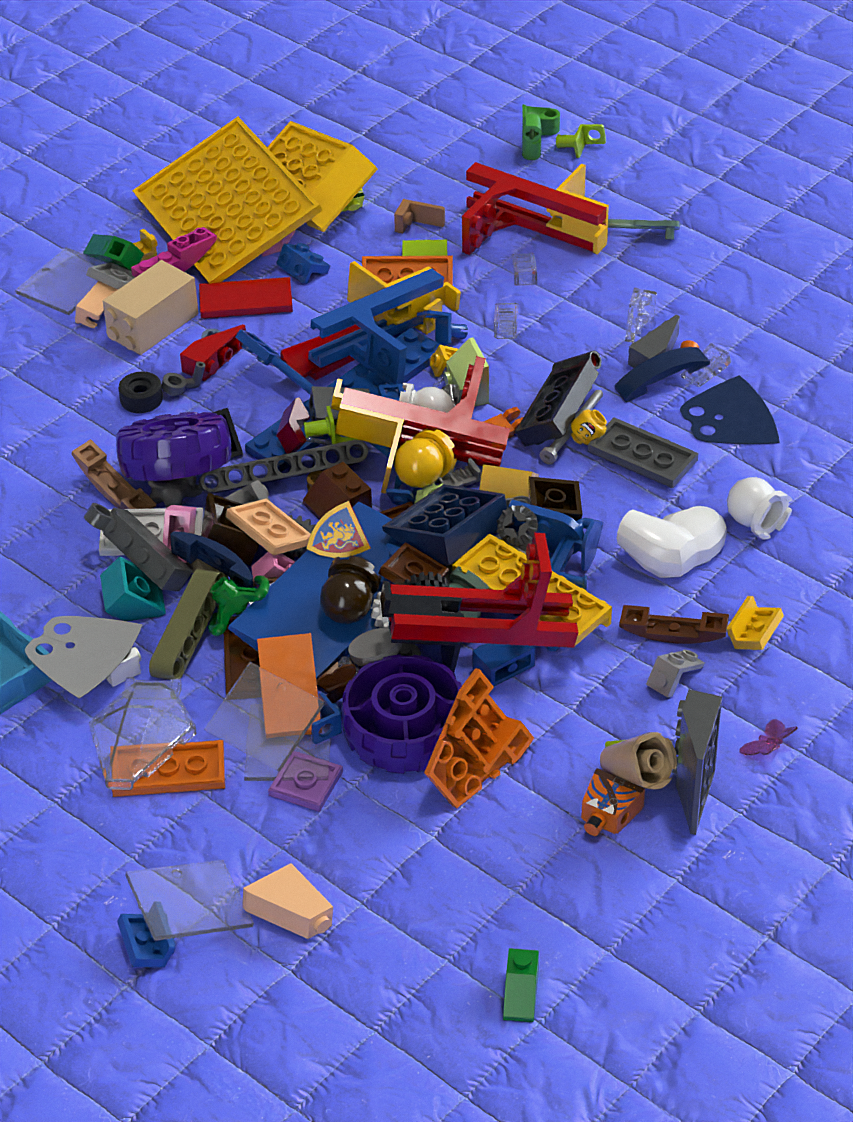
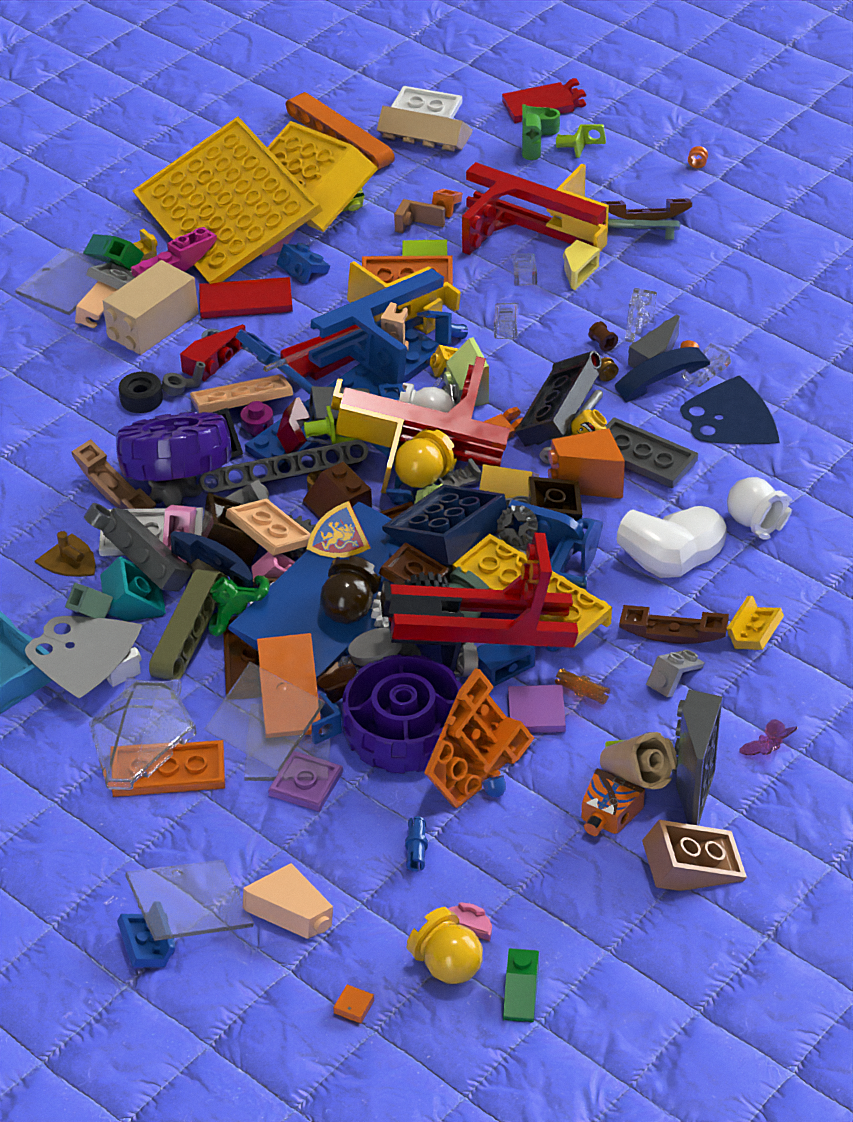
none -> pearl gold shield [35,531,96,577]
none -> sand green slope [65,582,113,619]
none -> light nougat tile [190,374,293,413]
none -> magenta piece [241,401,274,437]
none -> clear axle [263,327,361,372]
none -> orange beam [285,92,395,171]
none -> orange tile [333,984,374,1024]
none -> tan slope [377,105,473,152]
none -> light nougat hinge [381,302,409,350]
none -> white tile [391,86,462,119]
none -> blue pin [405,816,428,872]
none -> yellow tile [406,907,483,984]
none -> orange bracket [432,189,463,217]
none -> bright pink tile [448,902,492,941]
none -> light grey piece [454,642,478,677]
none -> blue hinge [482,775,506,797]
none -> red tile [502,78,586,123]
none -> medium lavender tile [508,685,566,733]
none -> orange slope [548,428,625,498]
none -> clear orange pin [555,668,610,704]
none -> light yellow slope [563,240,600,290]
none -> reddish brown bush [588,321,618,351]
none -> pearl gold bush [596,357,619,381]
none -> reddish brown slope [601,198,692,221]
none -> medium nougat slope [642,820,747,891]
none -> orange bush [688,146,708,168]

